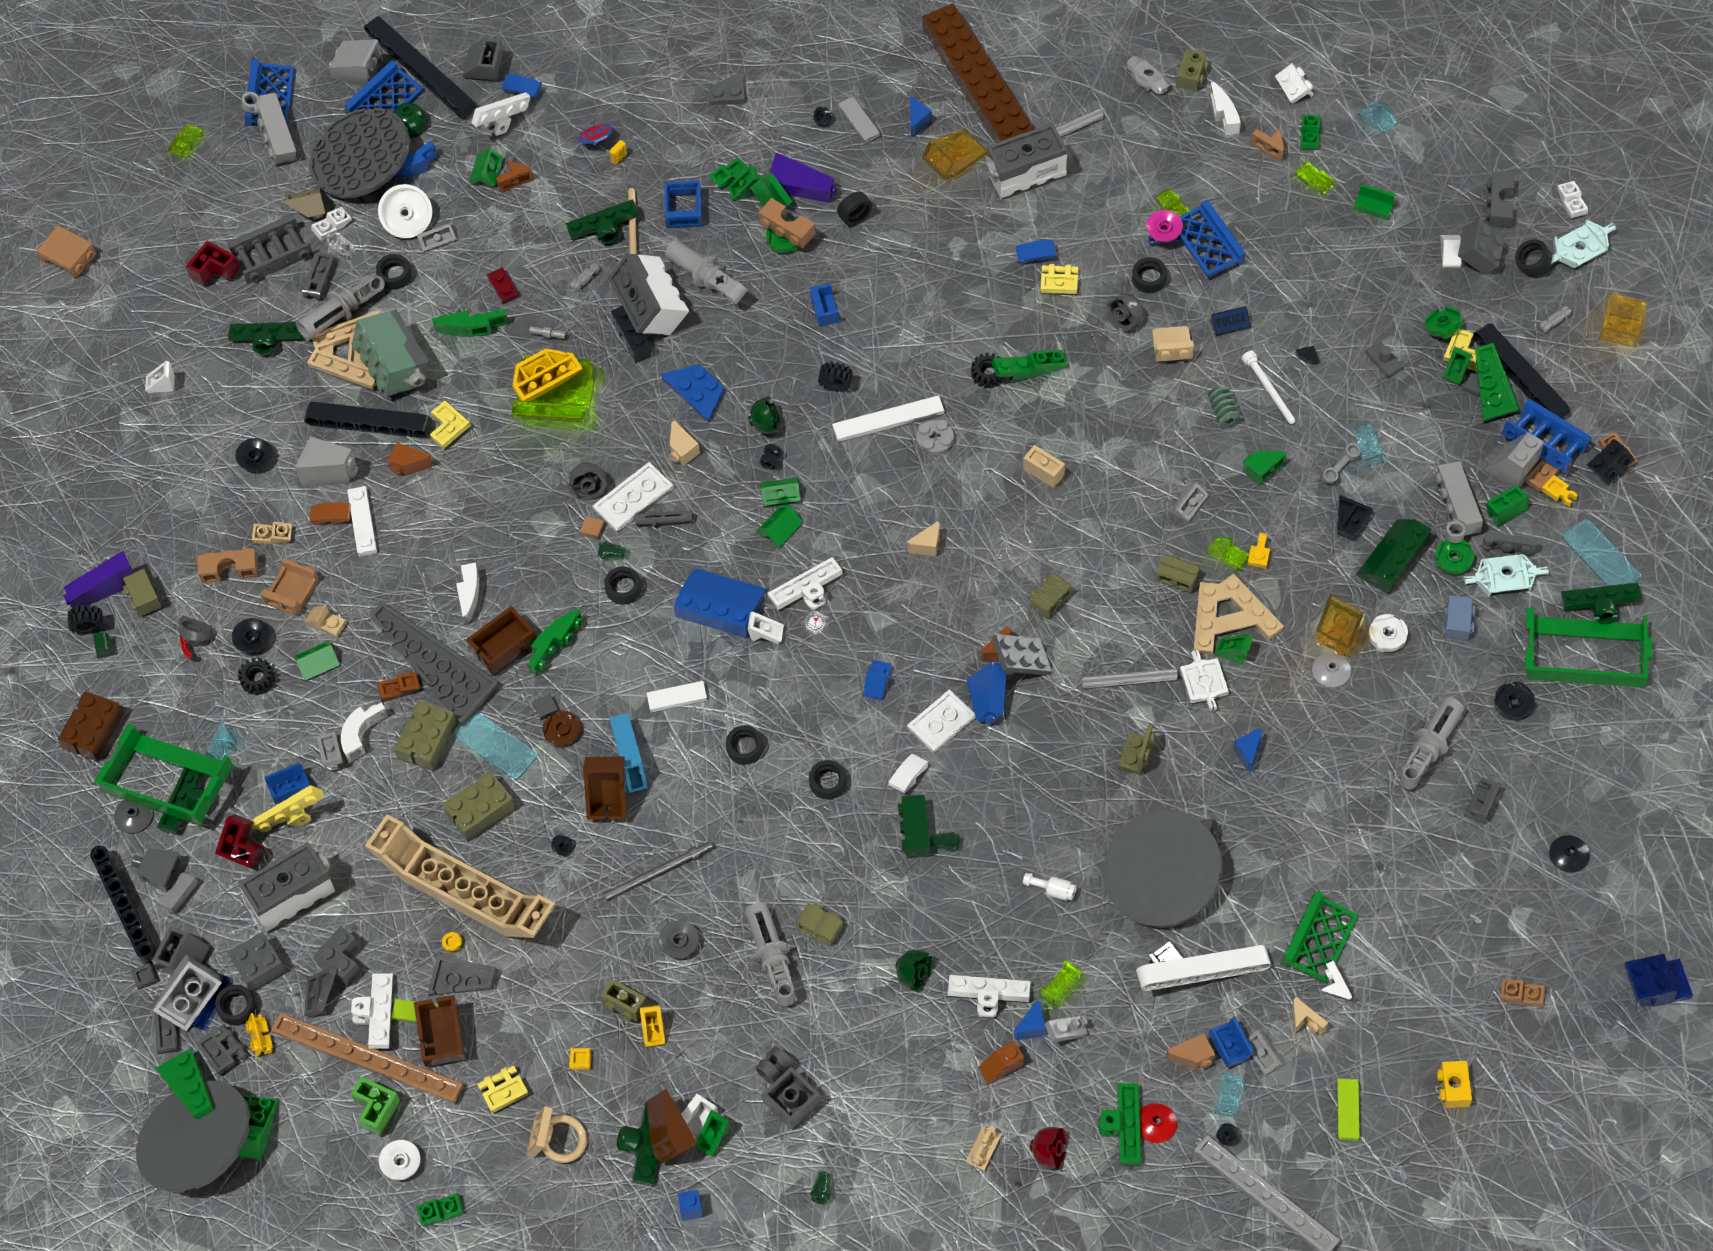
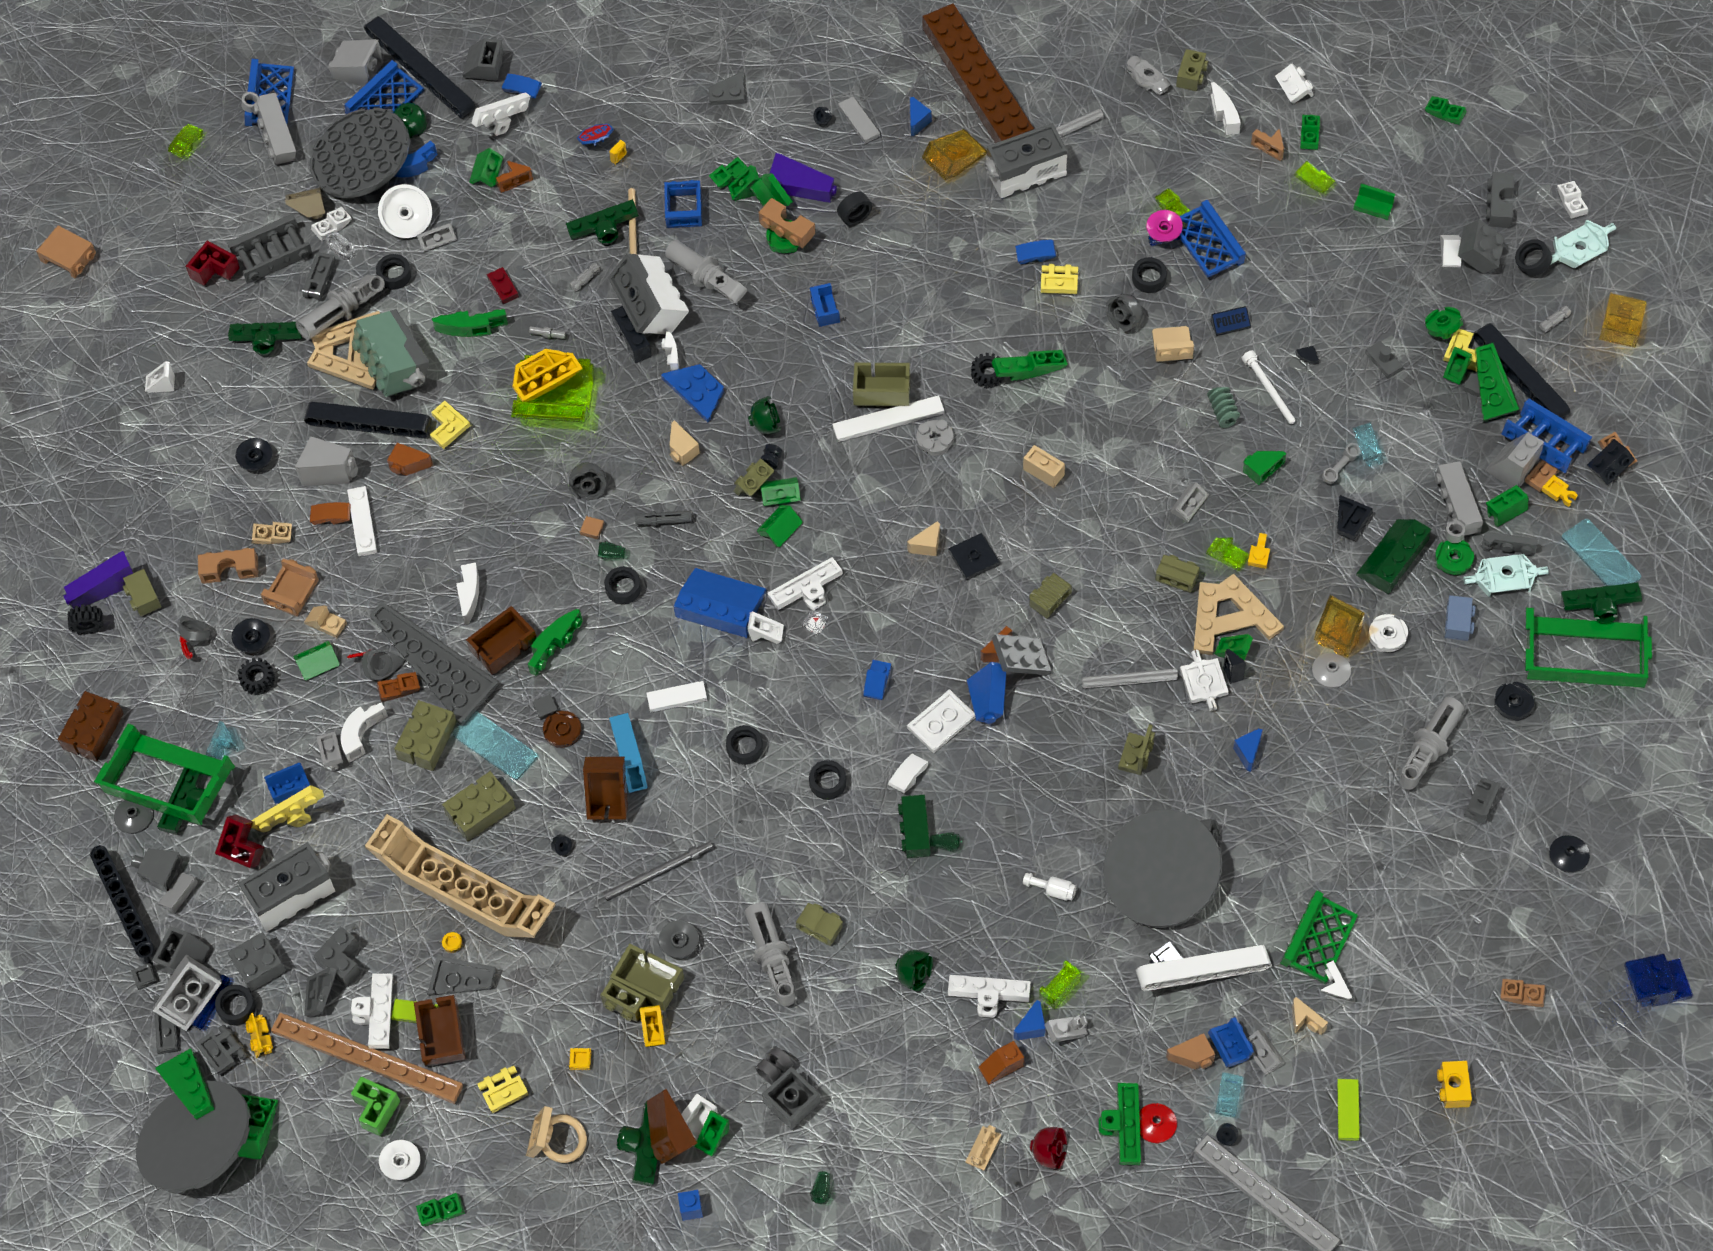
dark green brick [93,632,112,659] -> none
white tile [592,462,674,532] -> none
black tyre [818,361,853,392] -> none
clear light blue slope [1358,102,1397,135] -> none
none -> dark grey piece [347,649,405,680]
none -> olive piece [610,943,684,1012]
none -> white slope [662,331,679,371]
none -> olive bracket [733,458,774,497]
none -> olive piece [853,362,910,406]
none -> black plate [948,533,1000,581]
none -> black slope [1223,649,1246,684]
none -> green slope [1425,96,1467,125]

